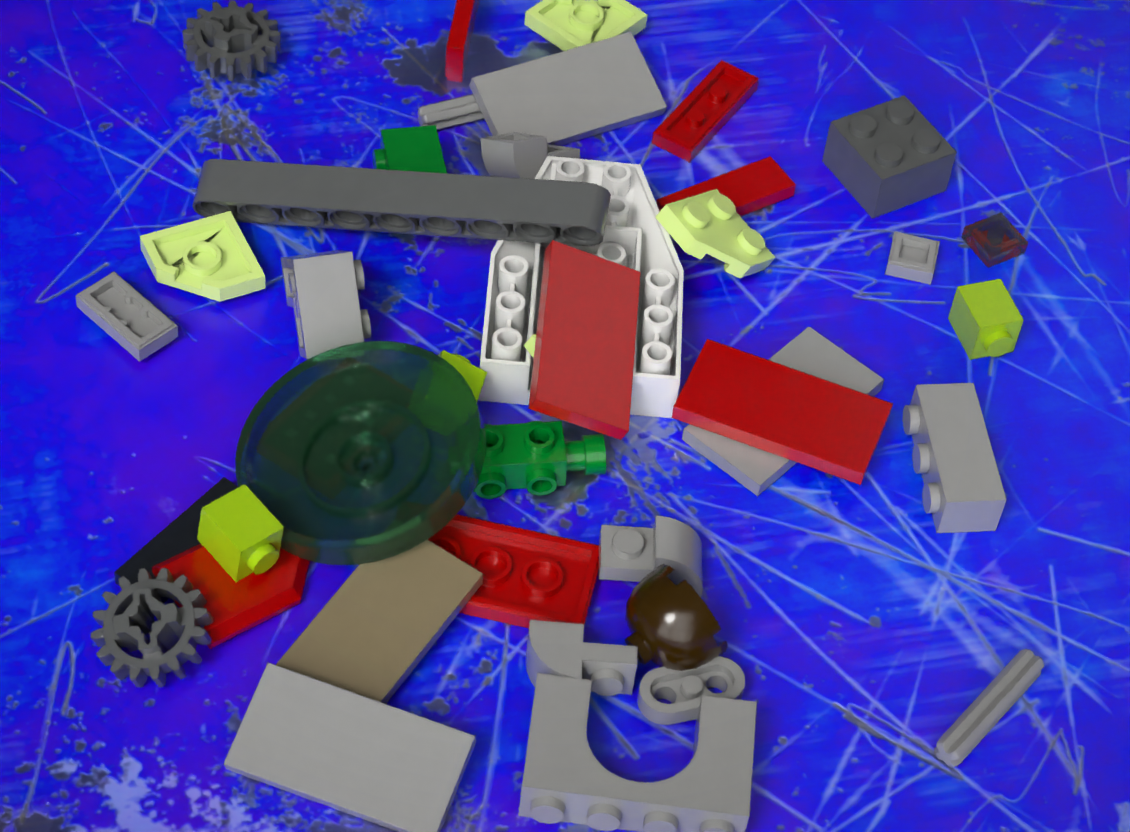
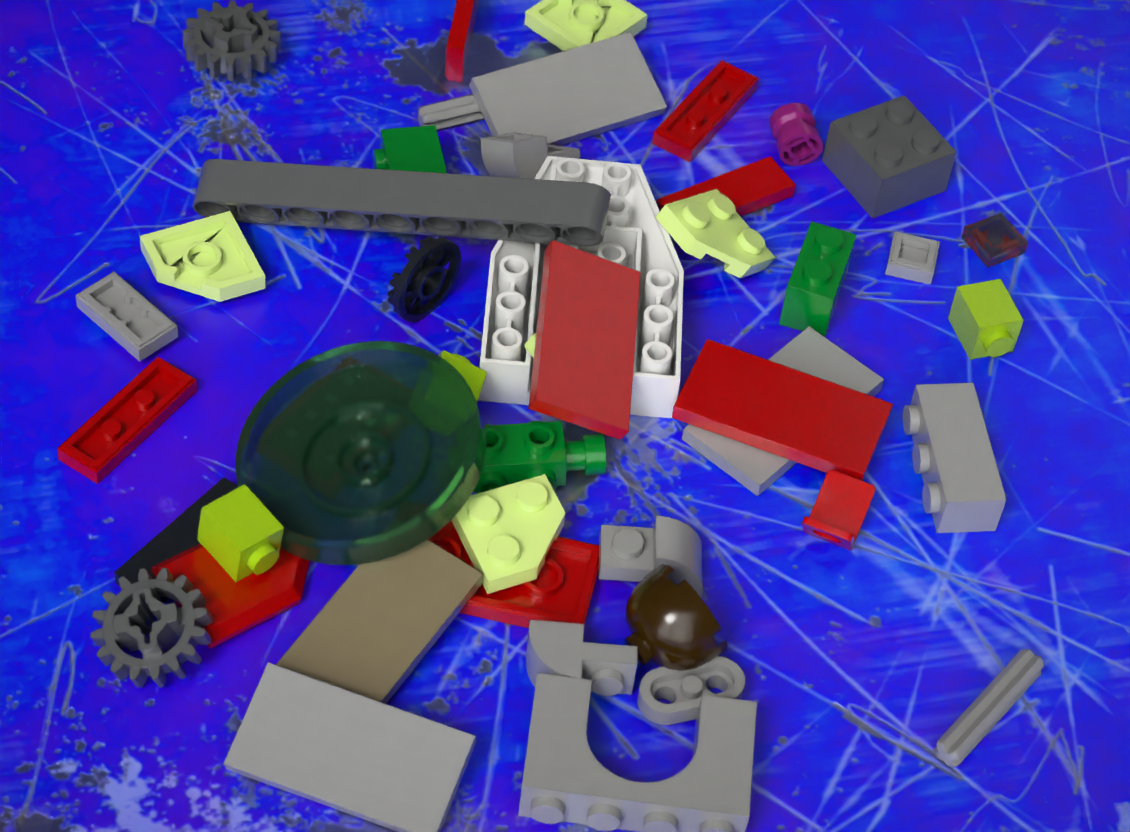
light grey brick [281,250,371,359] -> none
none -> red tile [57,357,197,484]
none -> black wheel [387,235,461,322]
none -> yellowish green plate [448,474,566,594]
none -> magenta wheel [769,103,823,166]
none -> green brick [779,221,857,337]
none -> red bracket [802,470,875,551]

